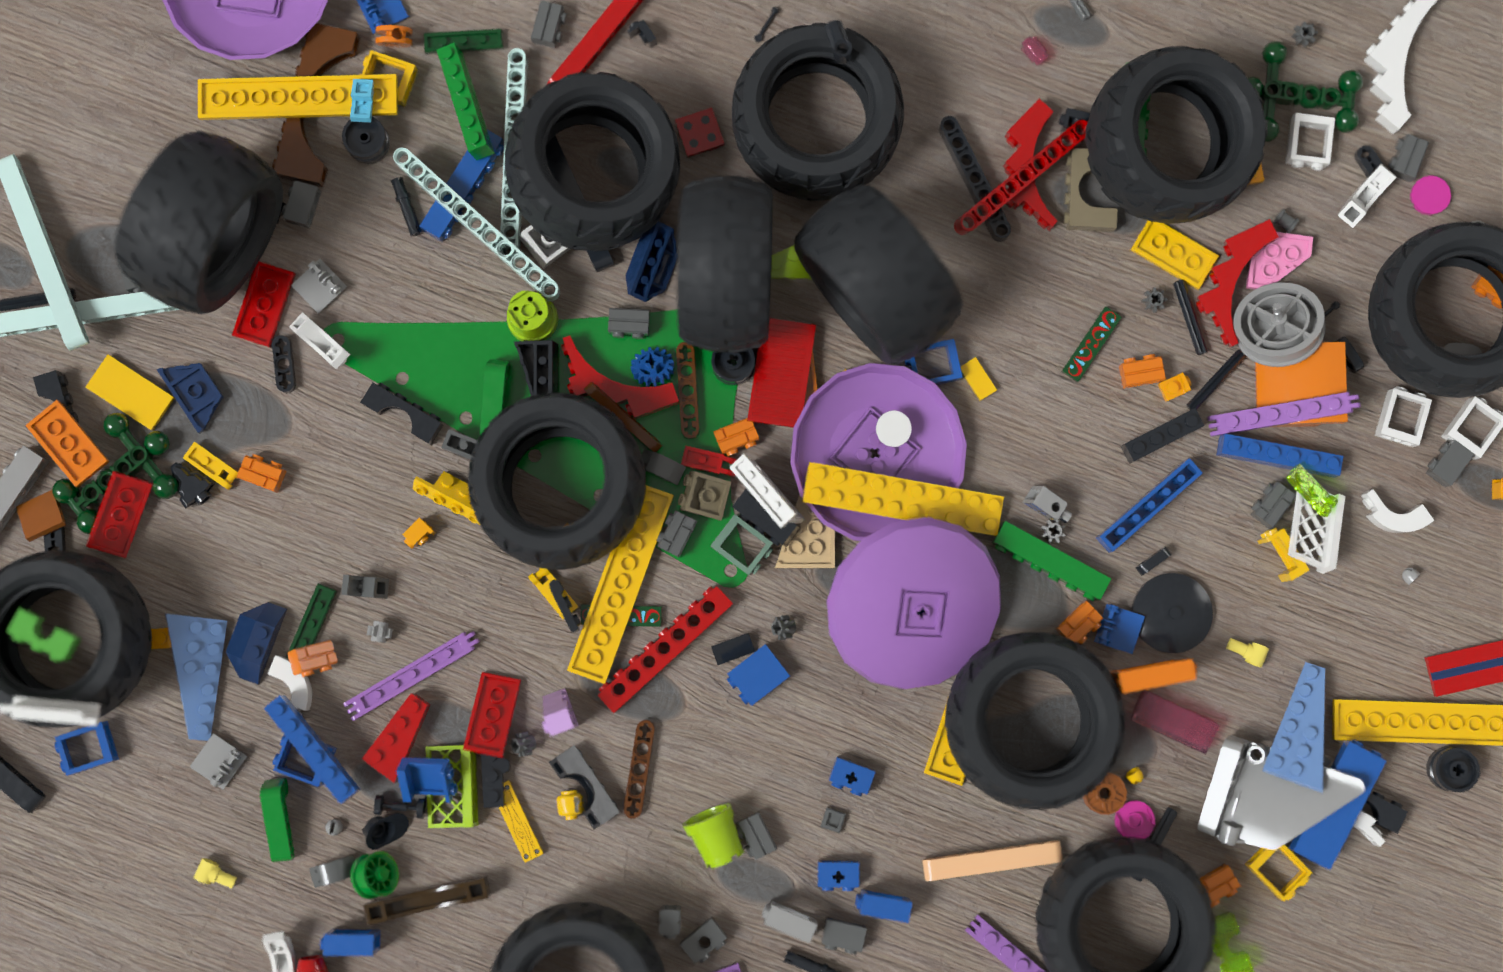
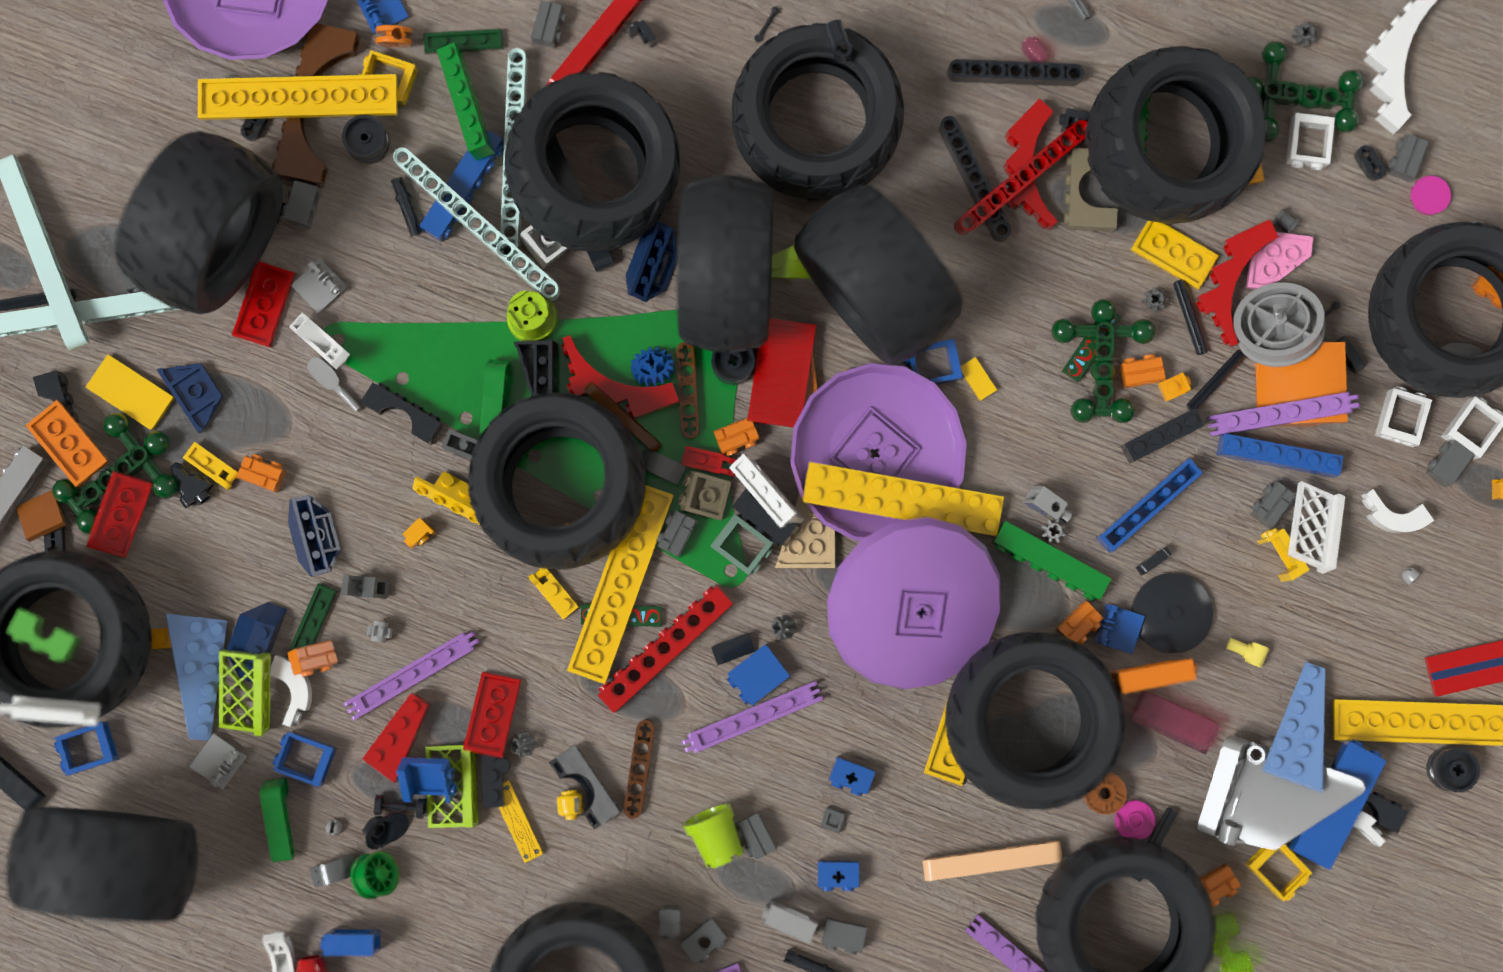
light yellow pin [194,858,237,889] -> none
blue brick [264,695,361,804] -> none
black beam [272,335,296,393] -> none
medium azure slope [350,79,374,122] -> none
dark brown arch [363,876,491,925] -> none
lavender wedge [542,688,579,736] -> none
black hinge [549,579,581,633] -> none
dark grey brick [608,308,650,339] -> none
red tile [675,107,725,158] -> none
blue window [855,889,912,923] -> none
white sticker [876,411,911,447] -> none
yellow hinge [1125,767,1143,785] -> none
clear neon green plate [1285,463,1338,517] -> none
white arch [1338,164,1396,228] -> none
none -> black tyre [6,806,198,923]
none -> lime fence [219,650,271,736]
none -> black beam [241,118,269,142]
none -> dark blue wedge [288,495,341,577]
none -> light grey piece [307,358,362,412]
none -> medium lavender hinge [681,680,824,753]
none -> black beam [947,59,1084,87]
none -> dark green piece [1051,299,1156,424]

